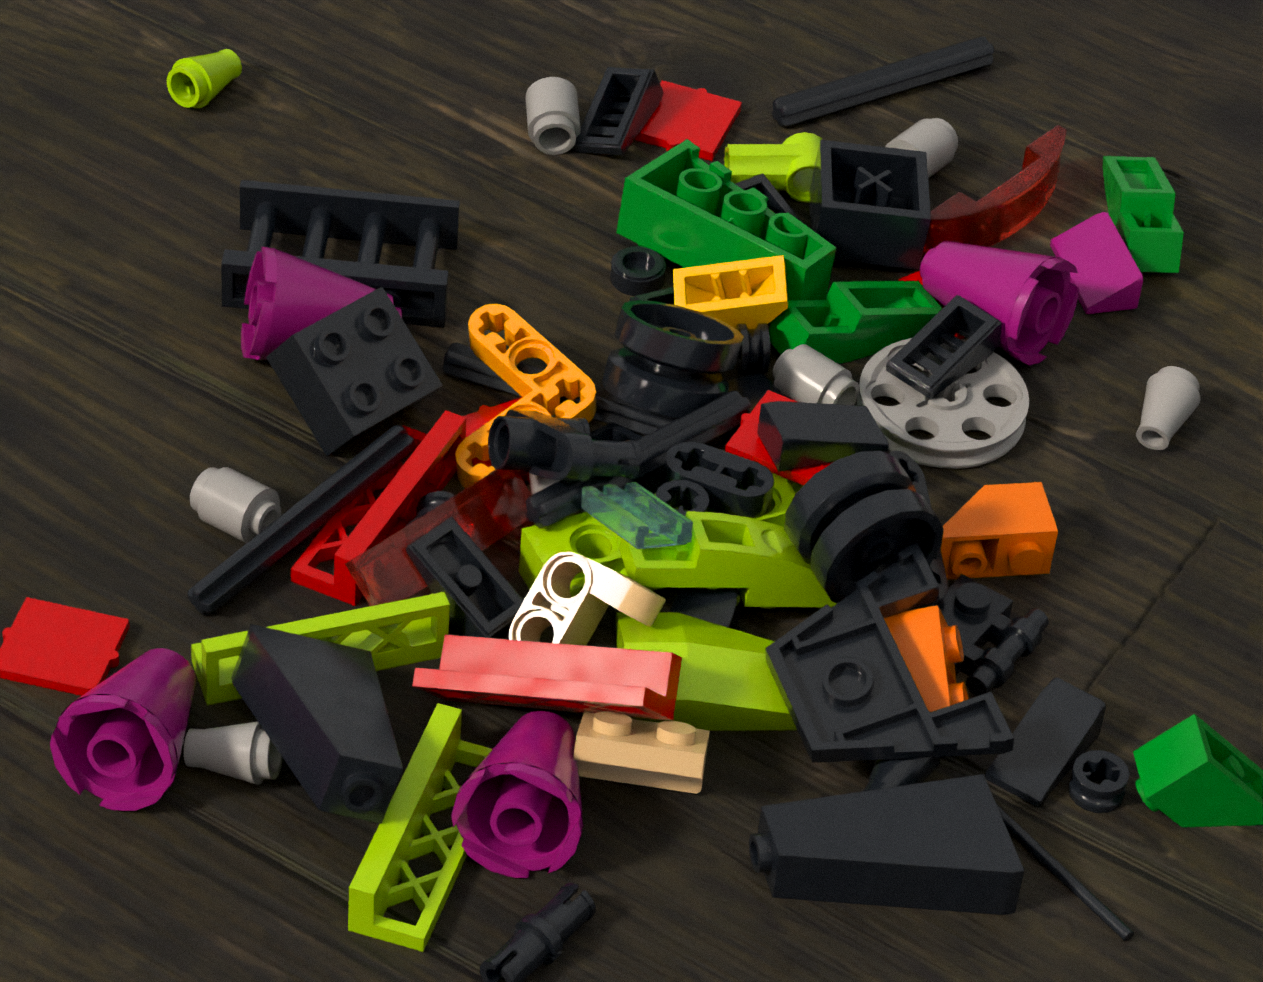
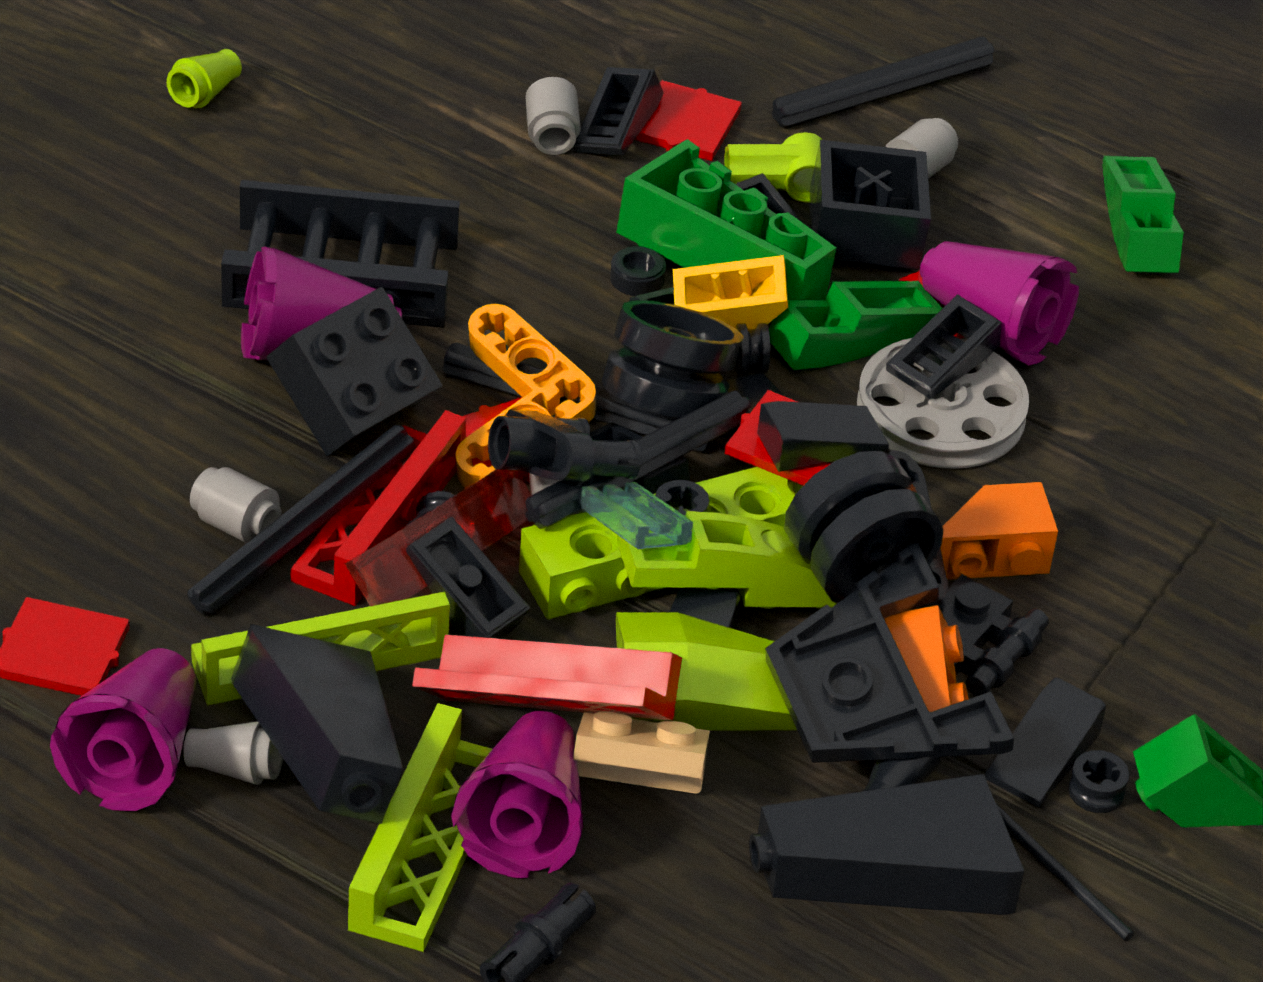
tan piece [509,551,666,646] -> none
black beam [663,442,774,518] -> none
light grey brick [773,344,859,405] -> none
clear red slope [922,125,1066,259] -> none
magenta slope [1050,212,1143,314] -> none
light grey cone [1136,366,1201,450] -> none

